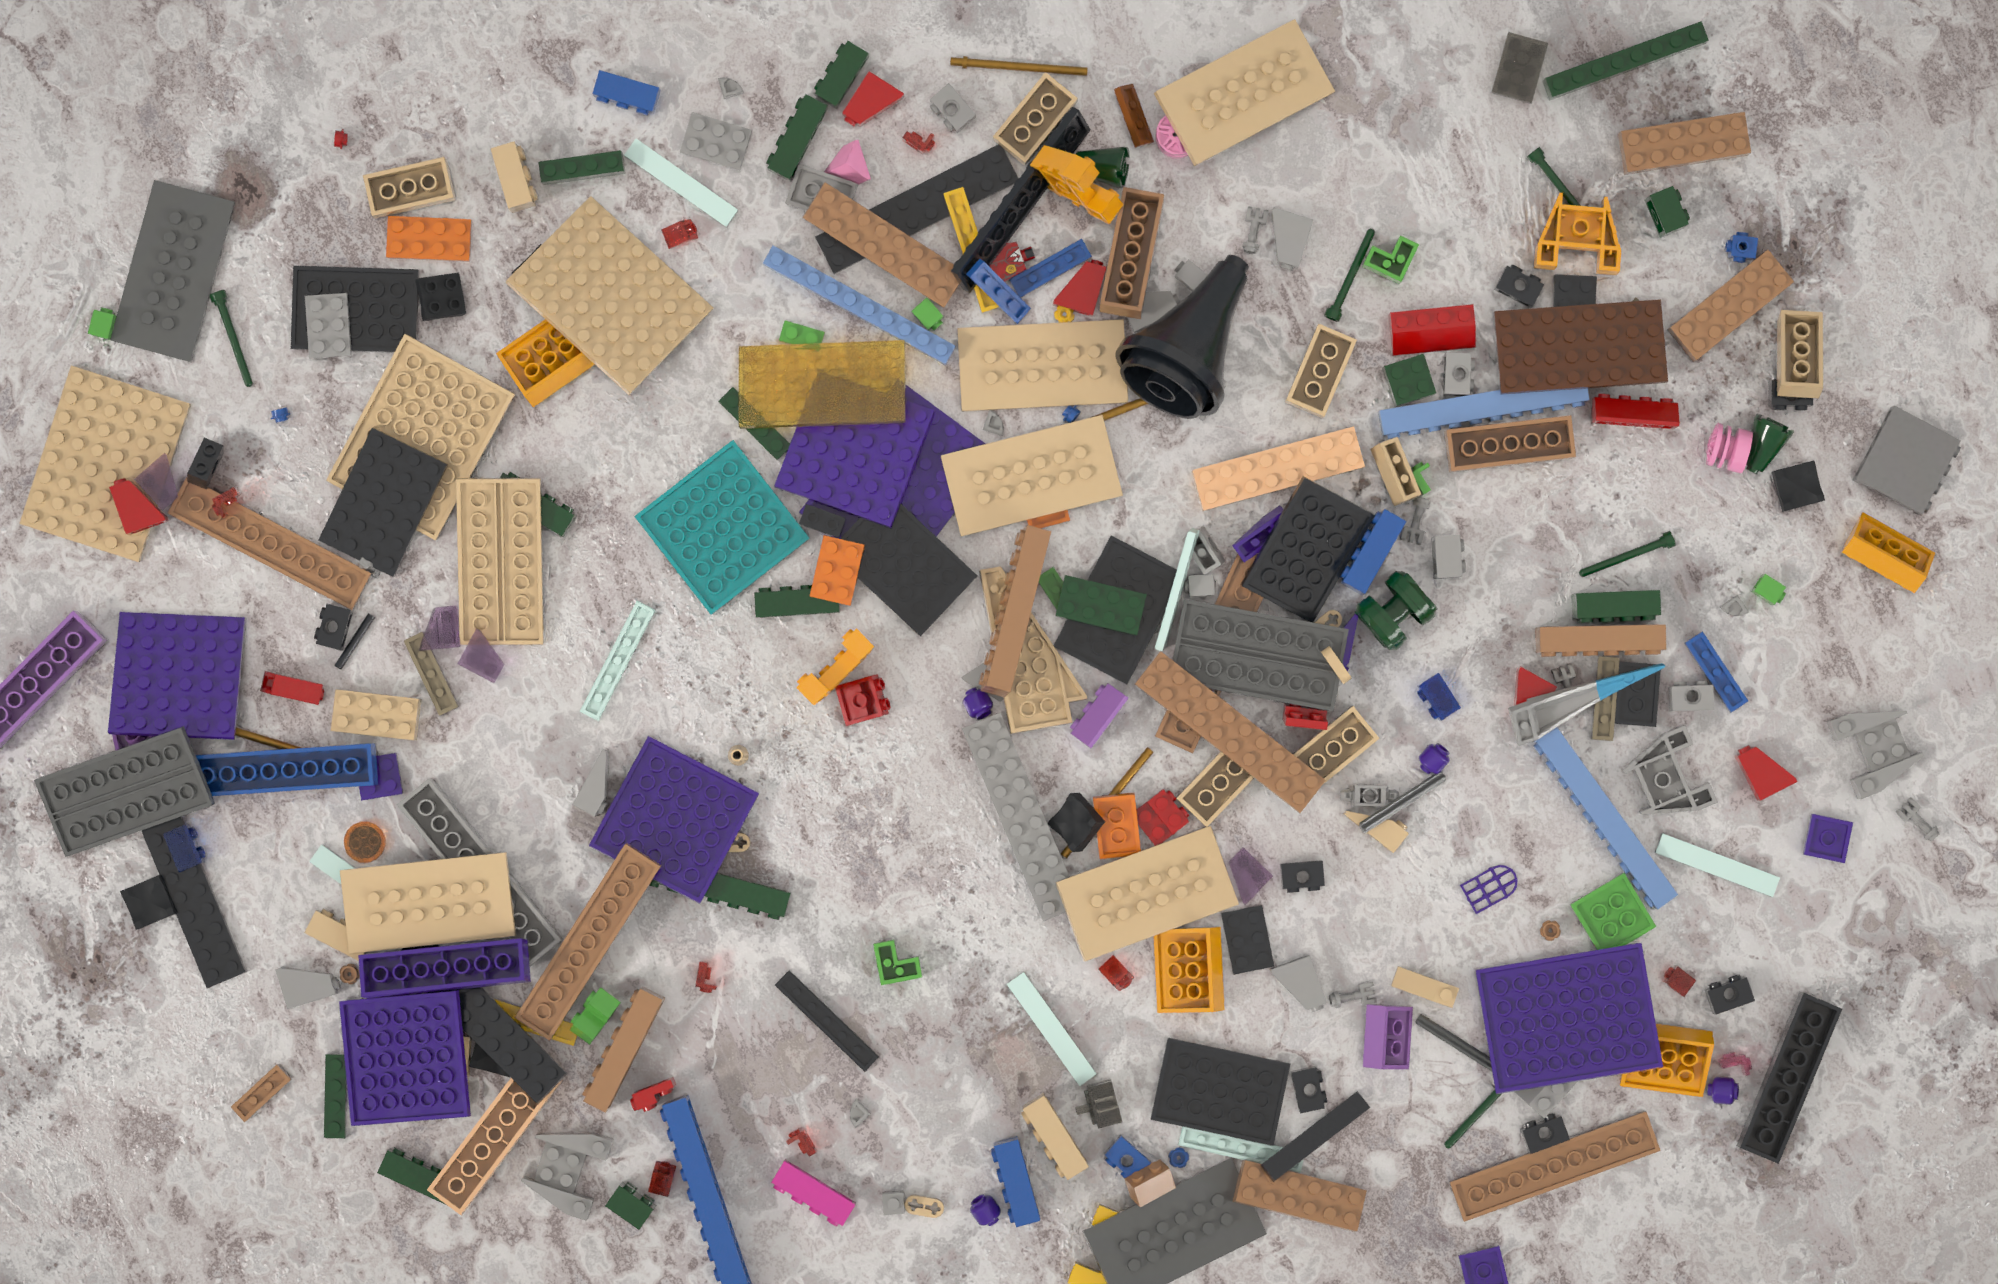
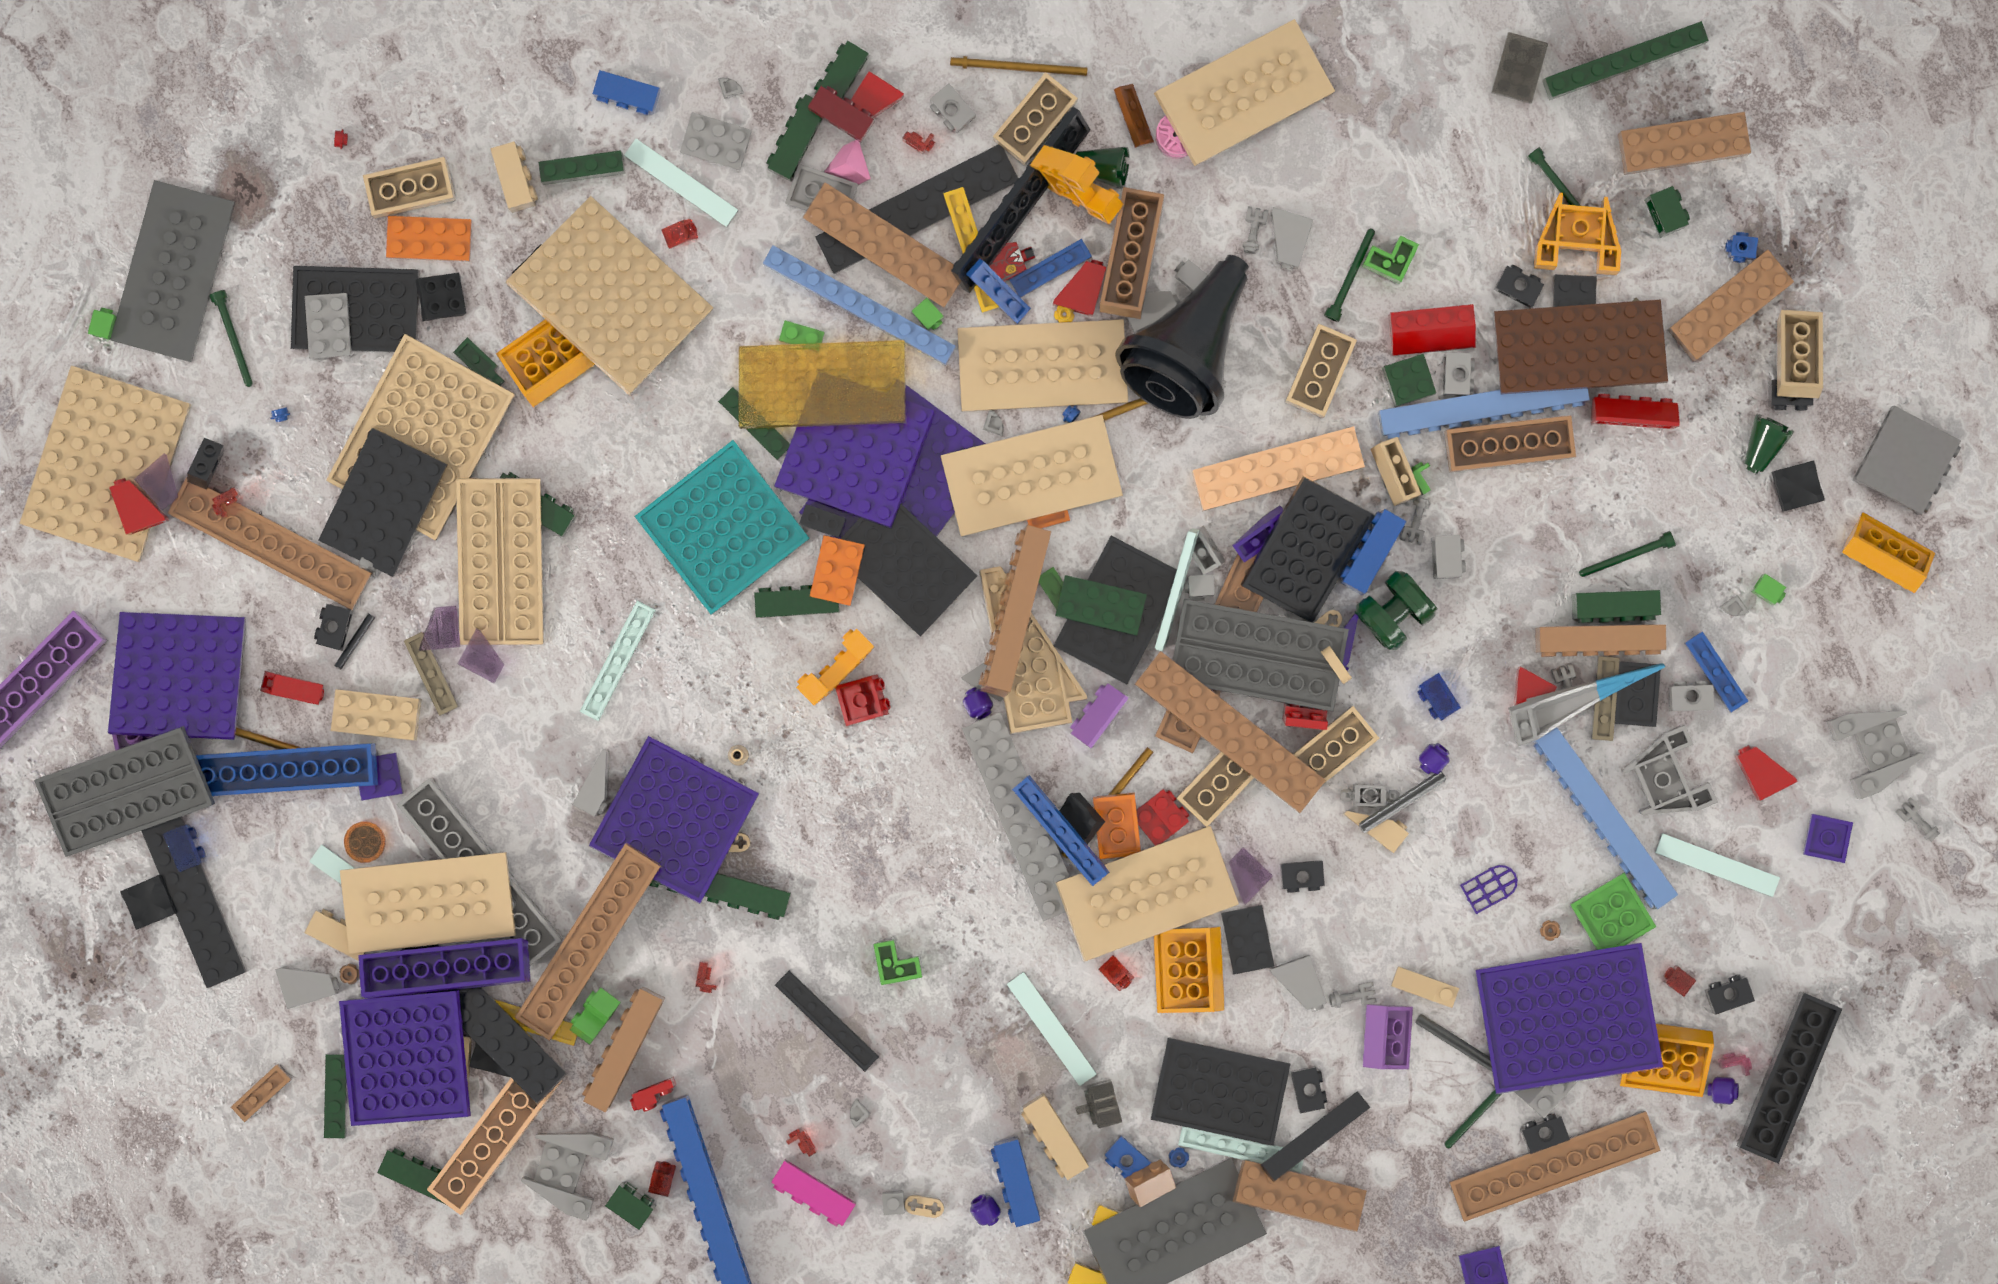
bright pink wheel [1706,423,1753,474] -> none
none -> dark green plate [453,337,505,386]
none -> dark red brick [808,86,875,143]
none -> blue plate [1012,775,1110,886]

